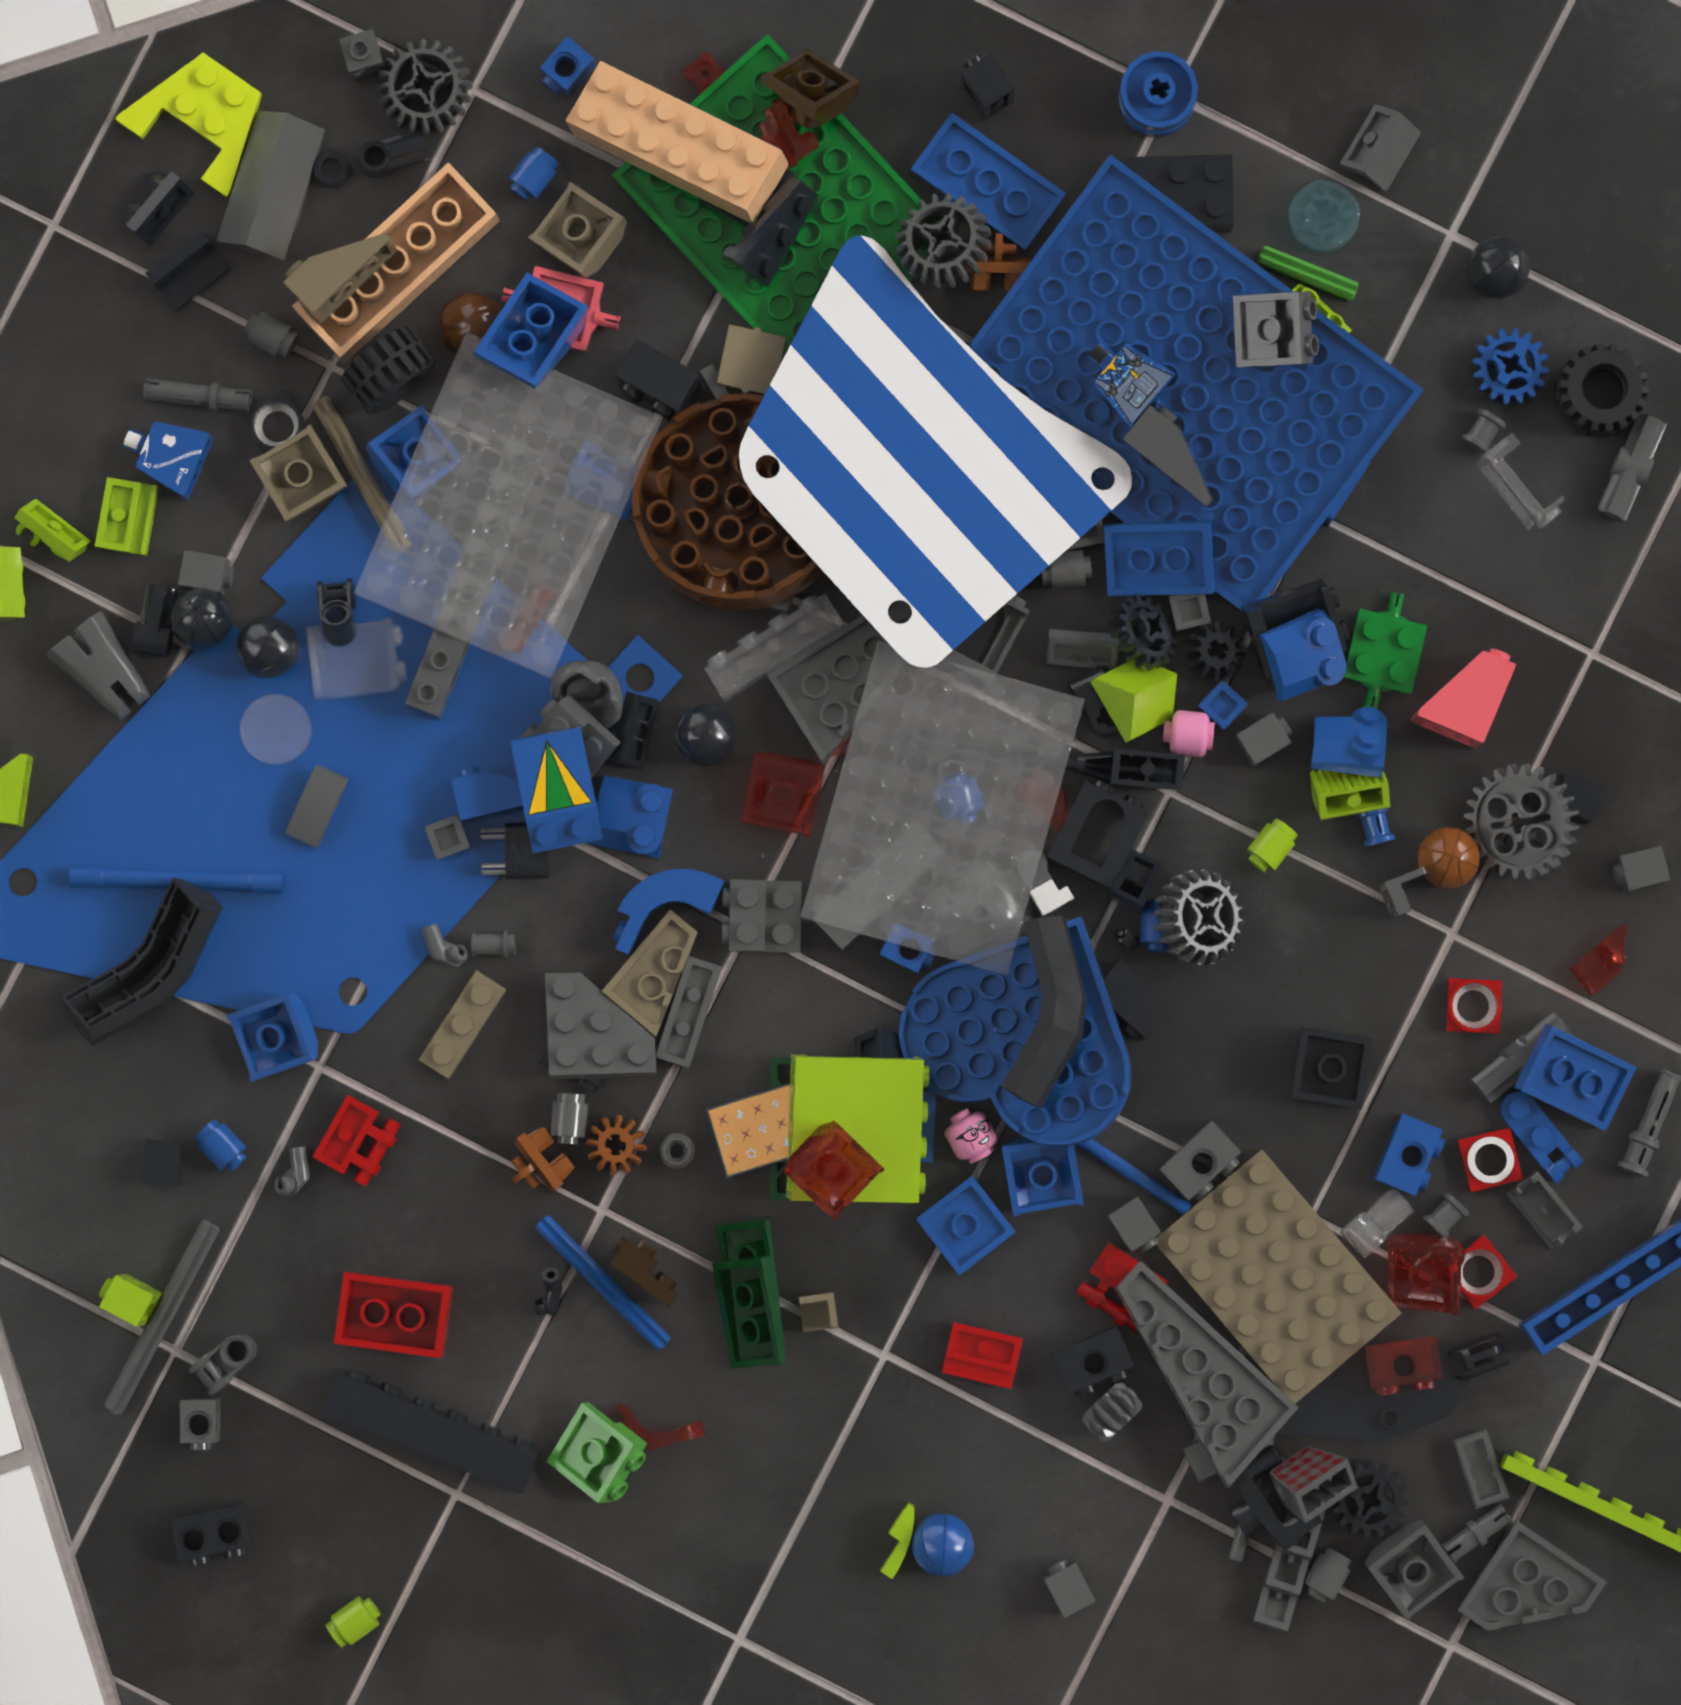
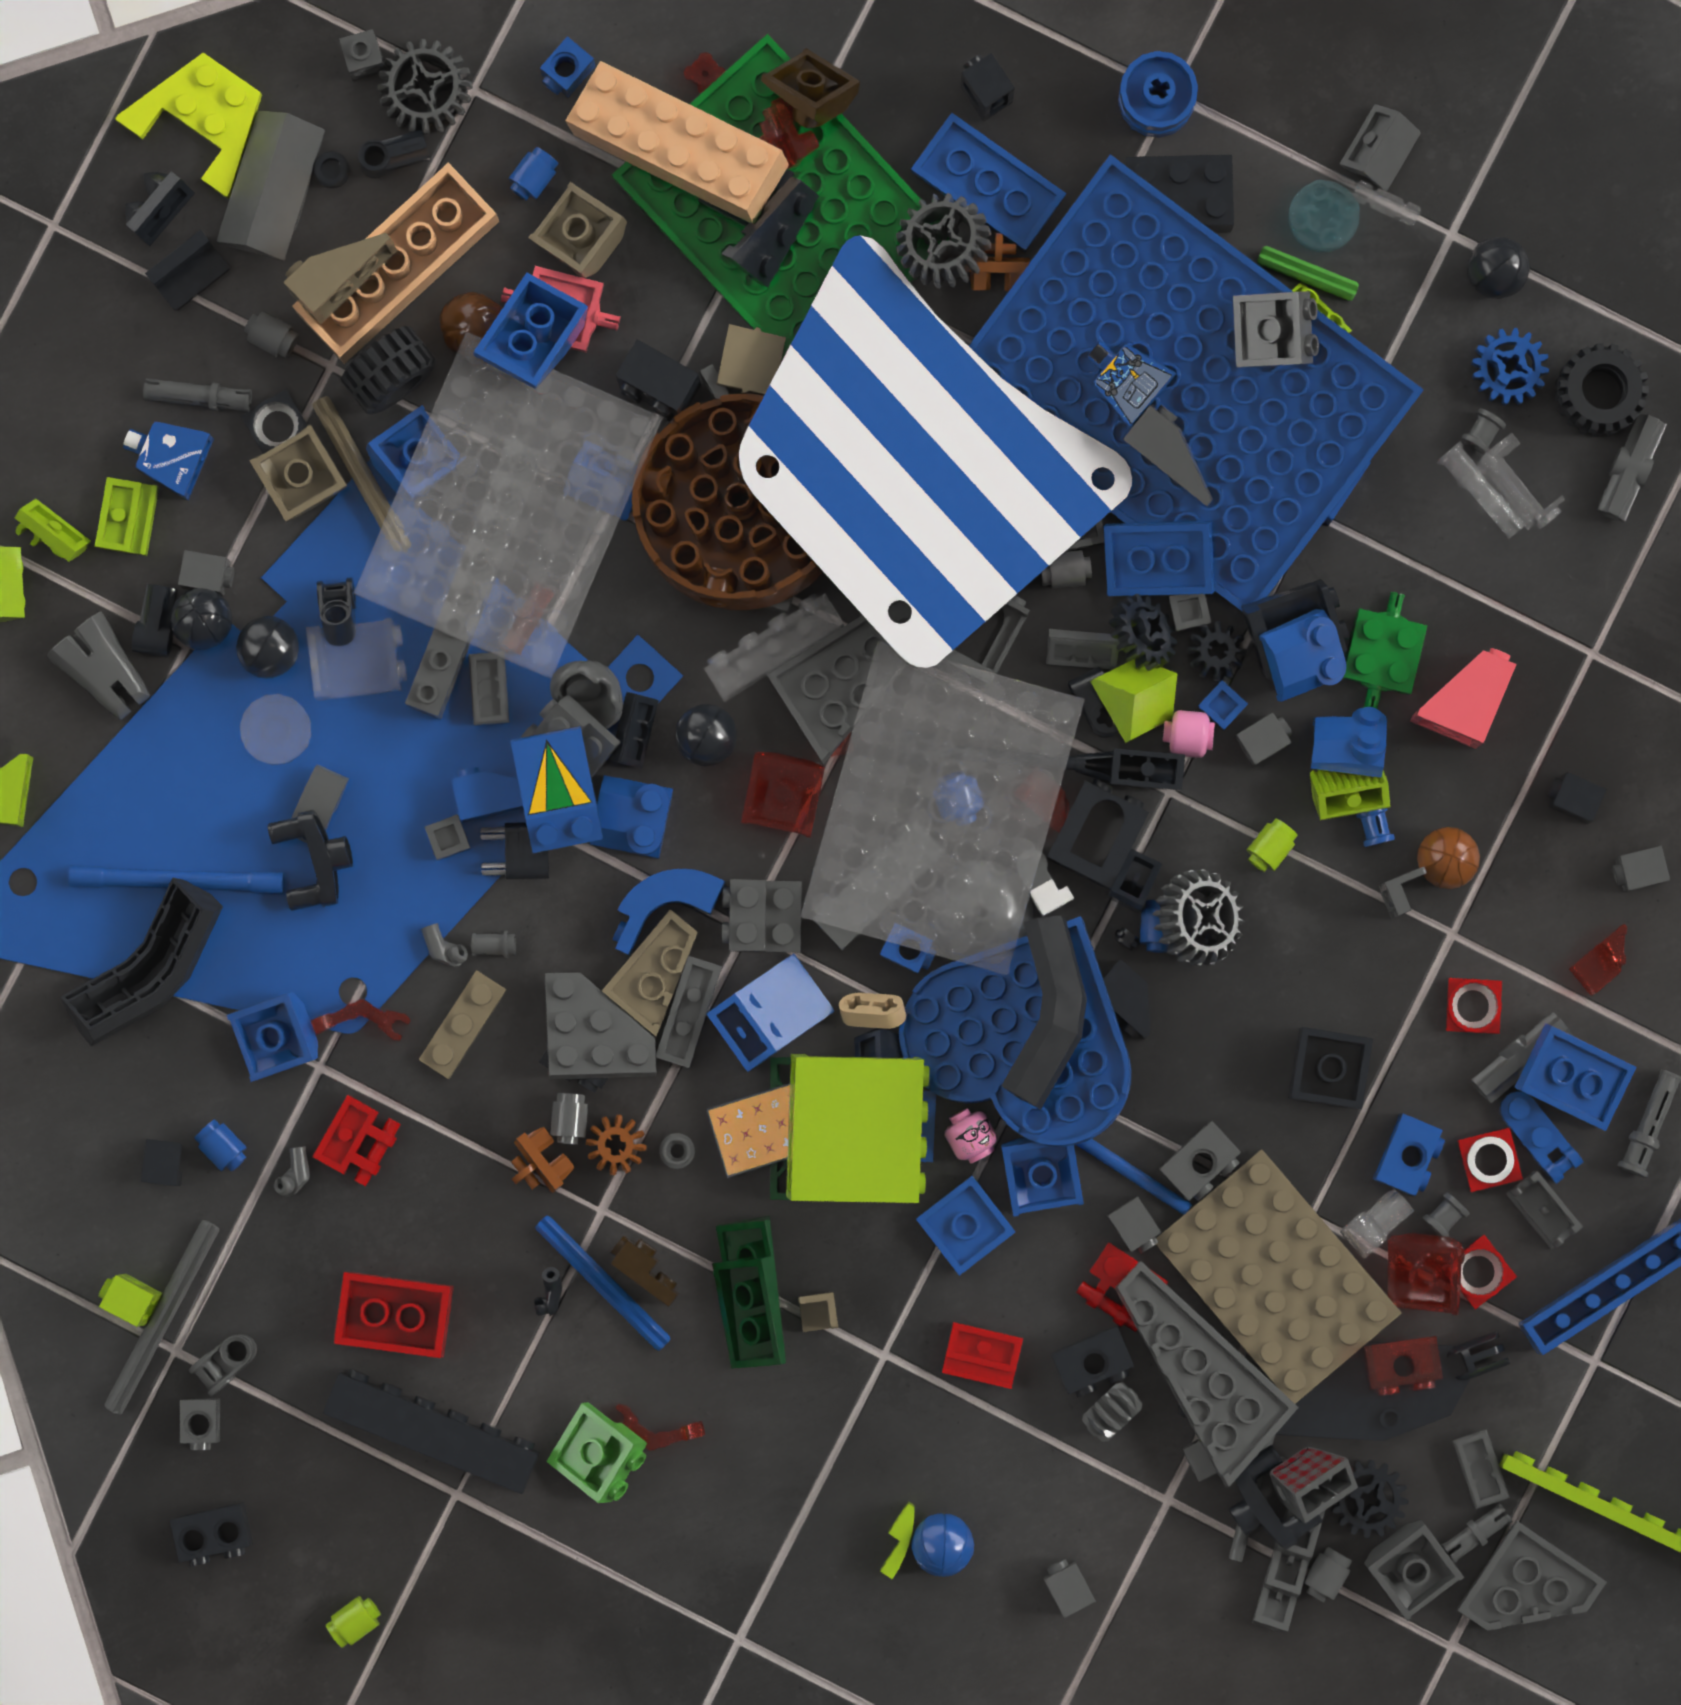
clear red slope [784,1120,885,1221] -> none
dark grey gear [1464,763,1580,879] -> none
none -> black connector [268,810,353,911]
none -> clear red piece [311,999,411,1041]
none -> dark grey plate [468,652,510,726]
none -> slope [706,953,835,1073]
none -> tan beam [839,993,906,1029]
none -> clear axle [1352,181,1421,226]
none -> clear pin [1437,441,1526,539]

